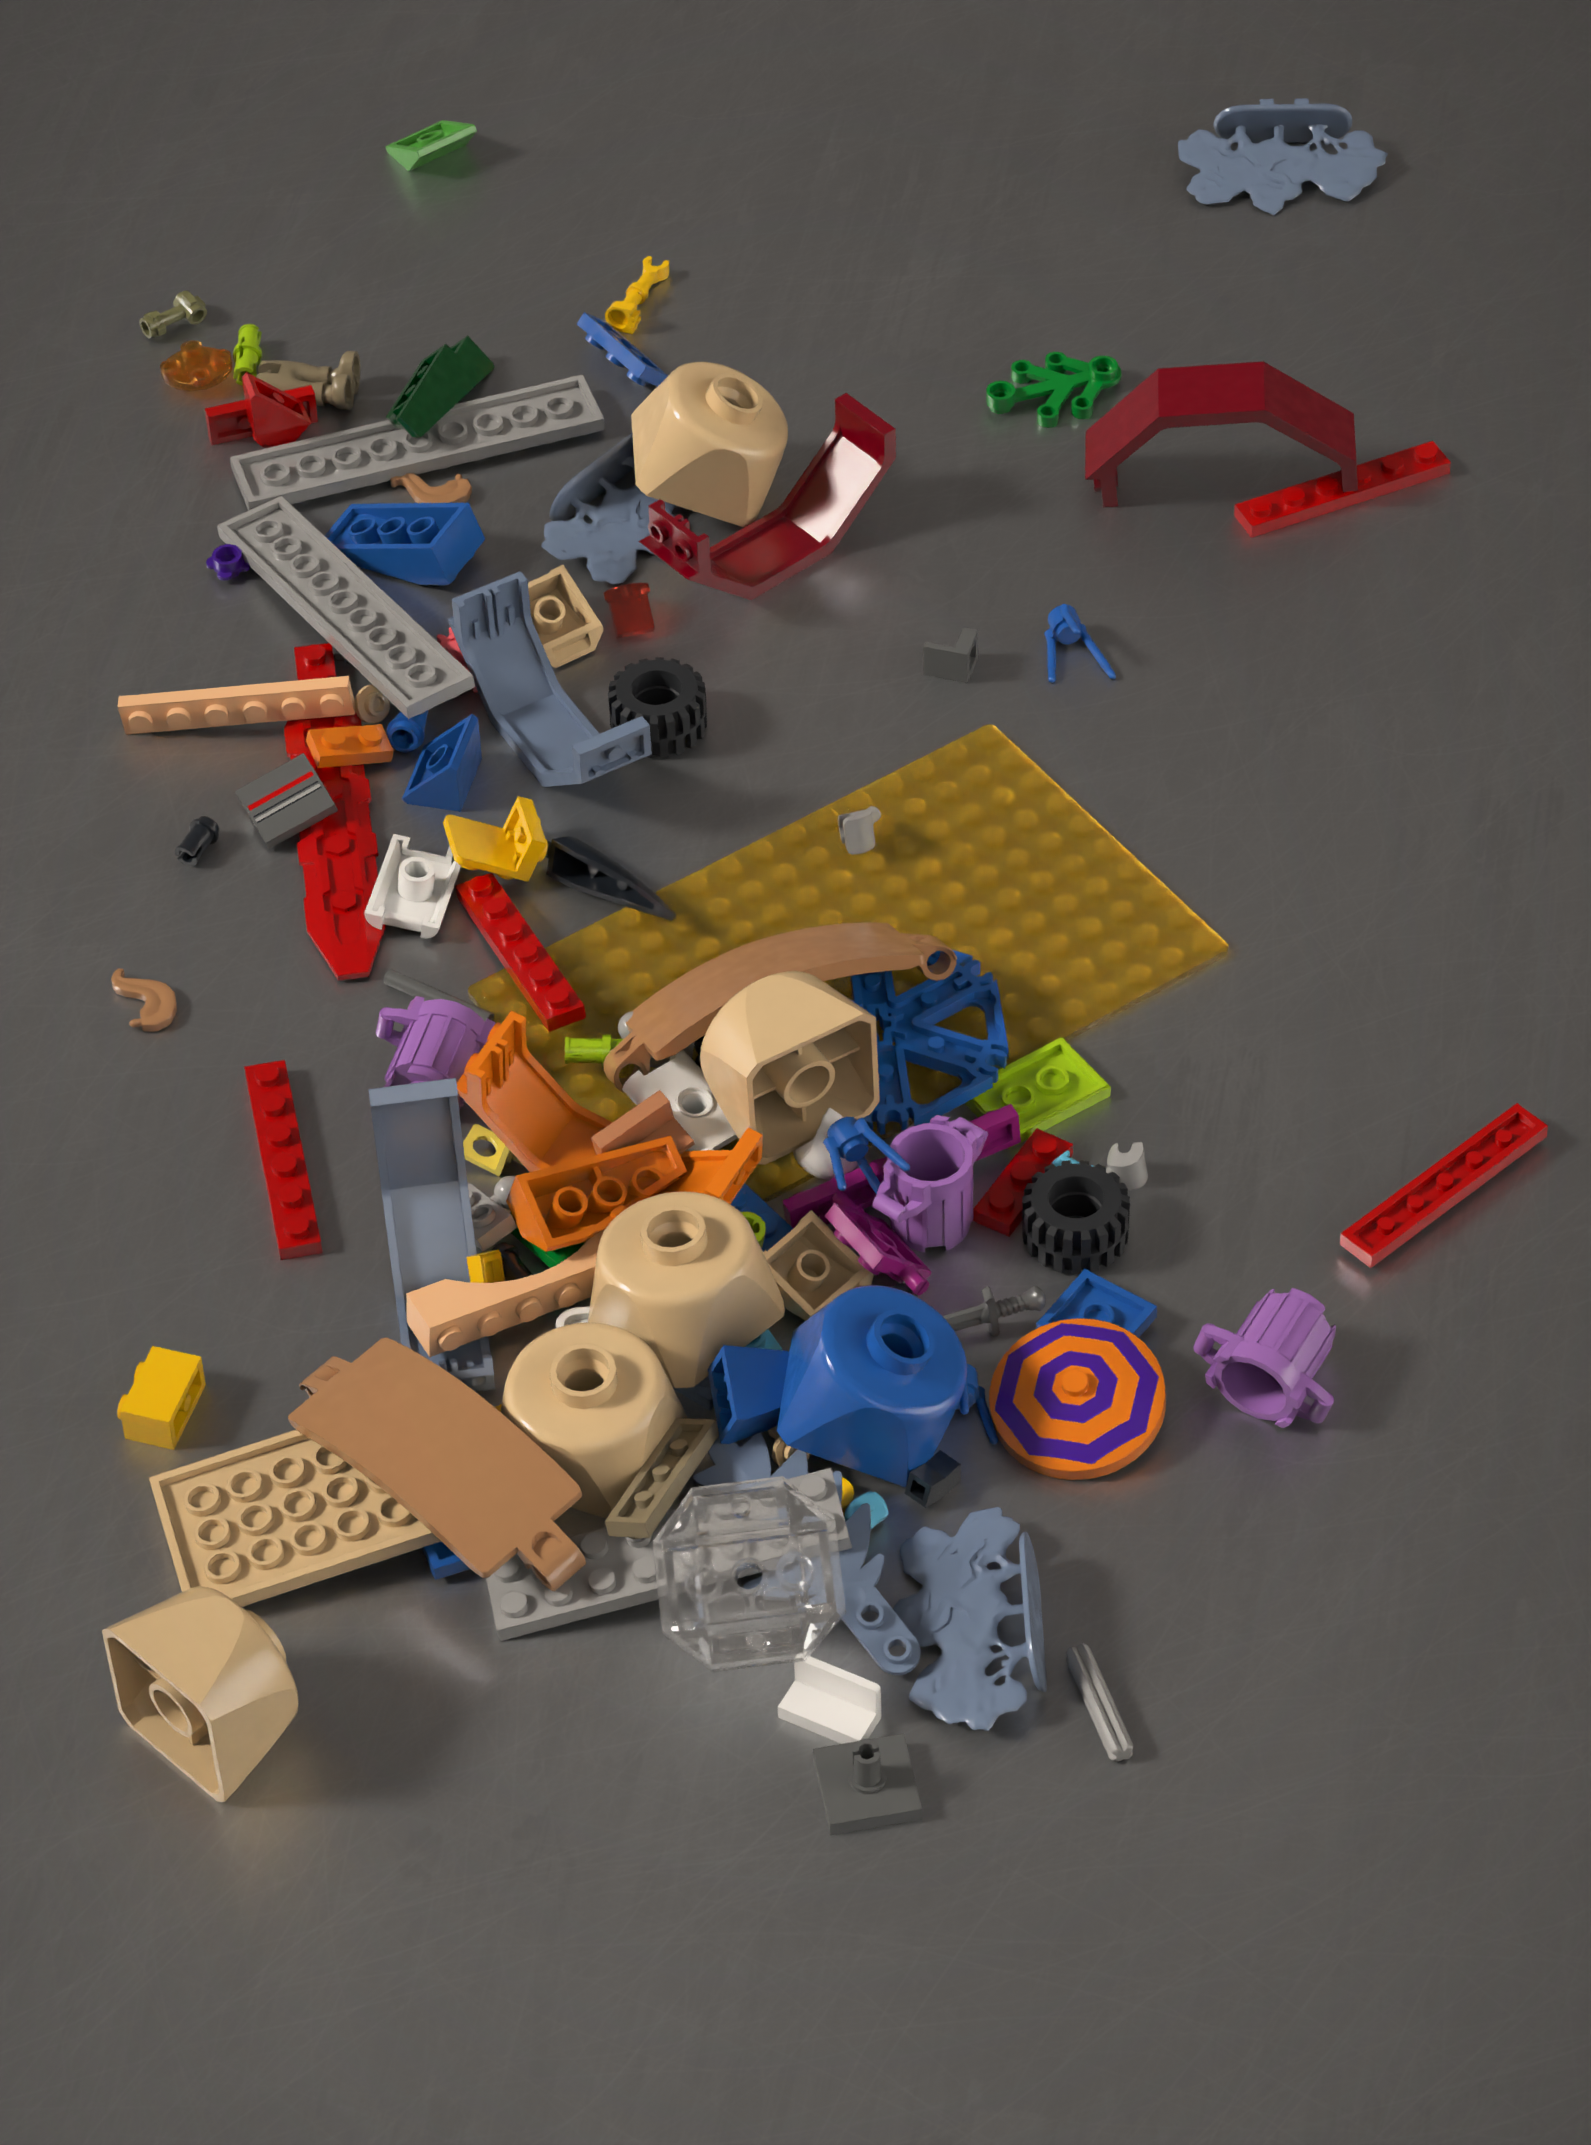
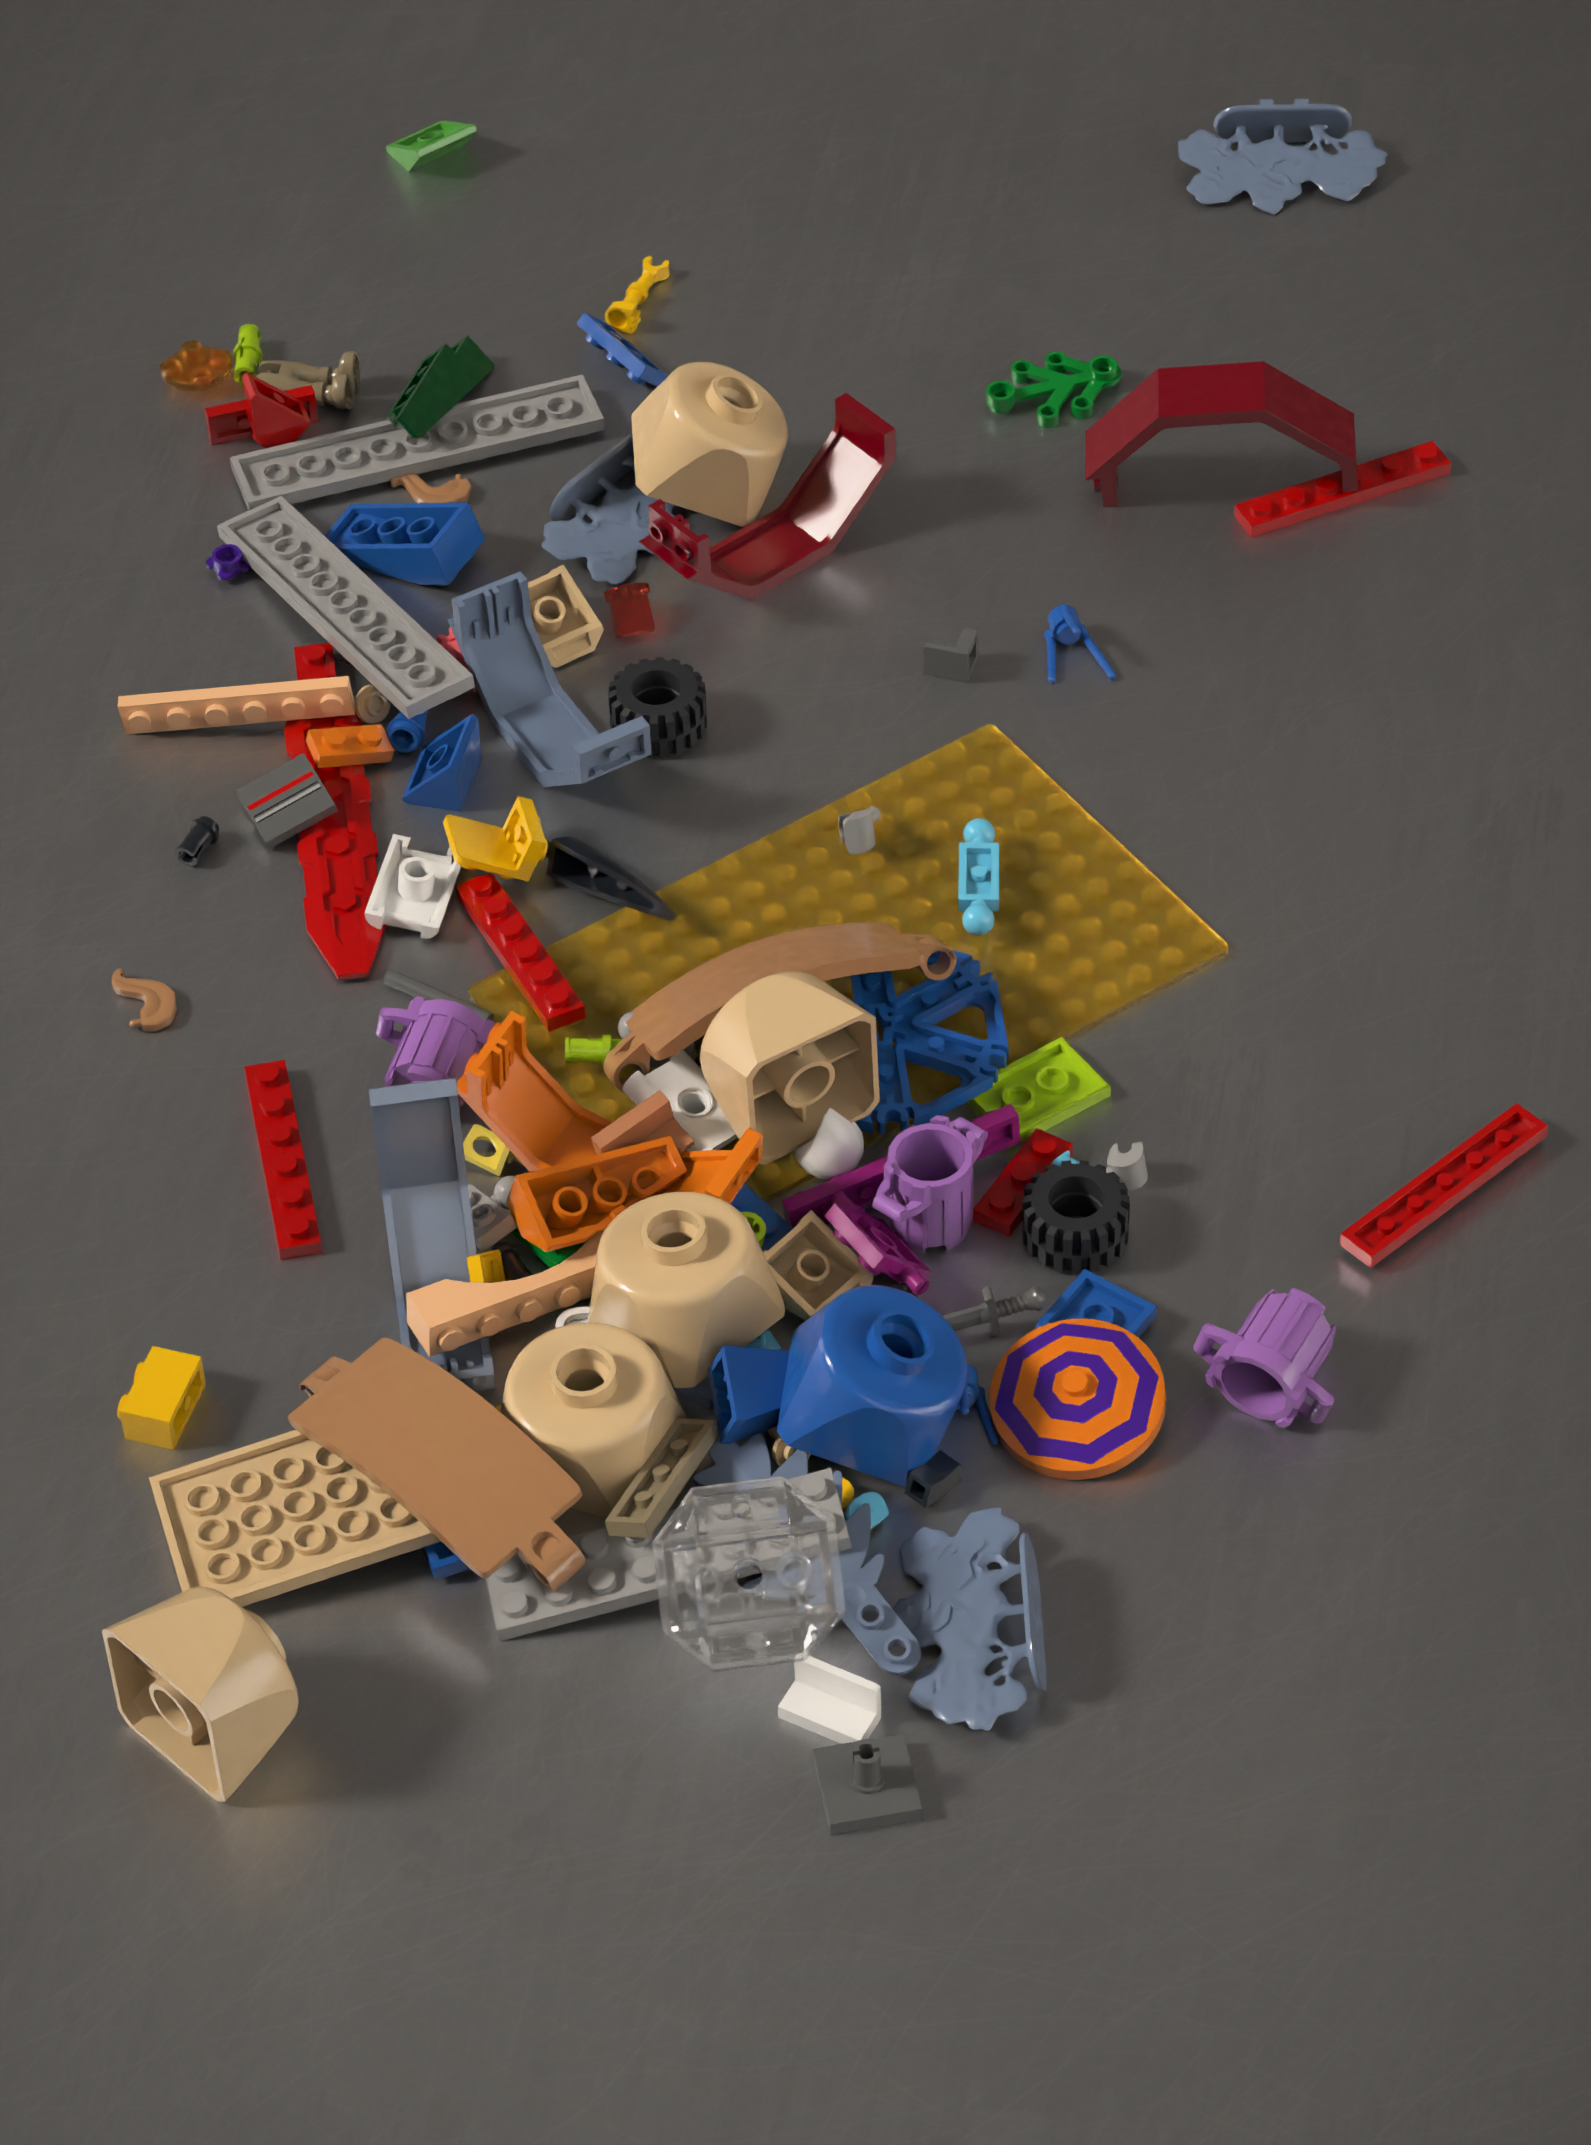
olive bar [139,290,207,338] -> none
blue plant [823,1117,910,1194] -> none
light grey axle [1066,1644,1133,1762] -> none
none -> medium azure plate [958,818,999,936]

